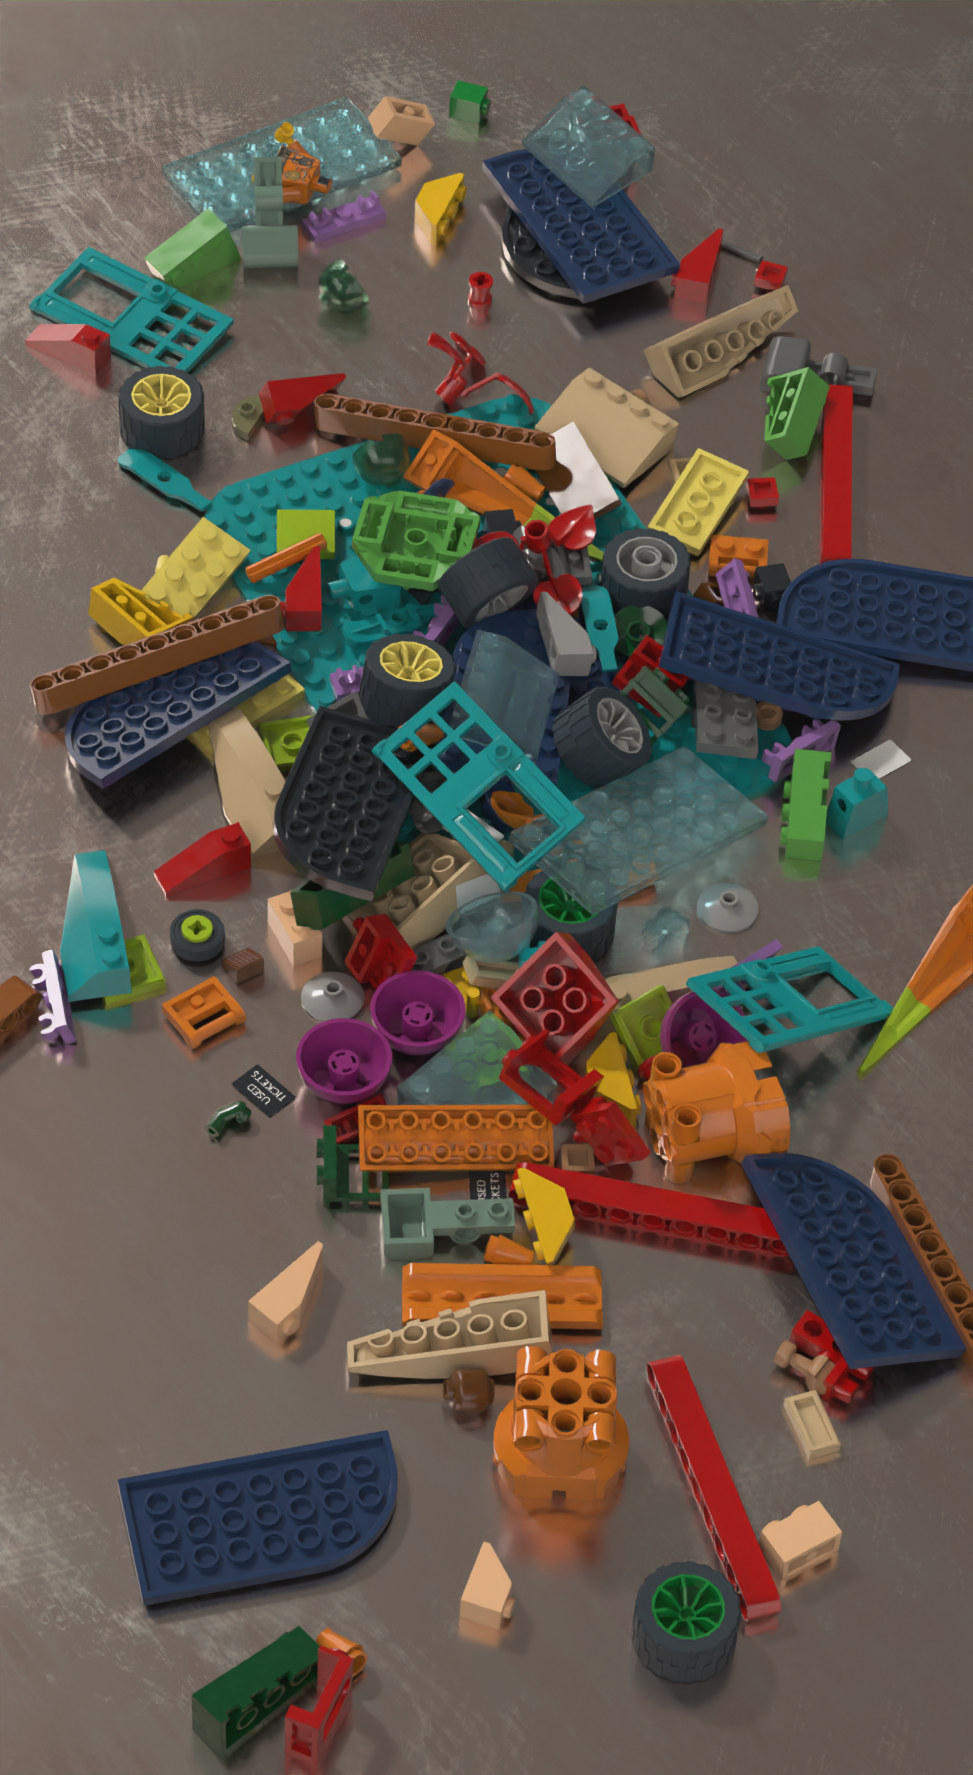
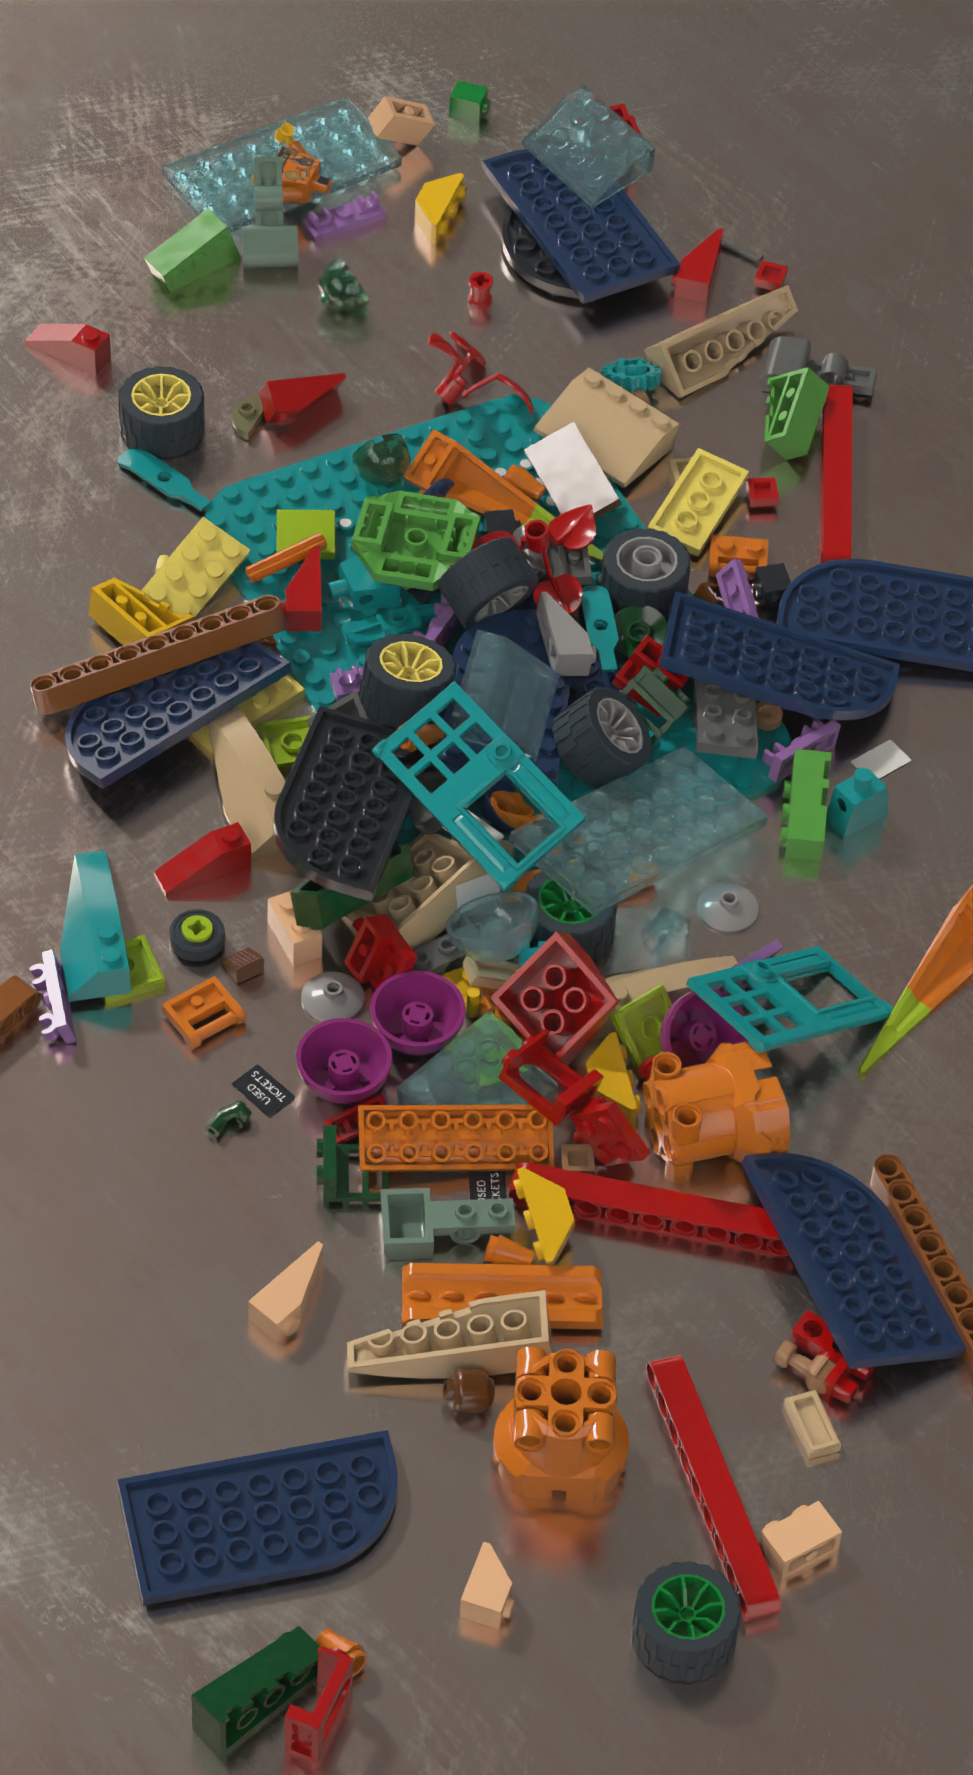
teal door [29,246,234,373] -> none
dark orange beam [314,394,556,471] -> none
none -> teal gear [601,358,662,392]

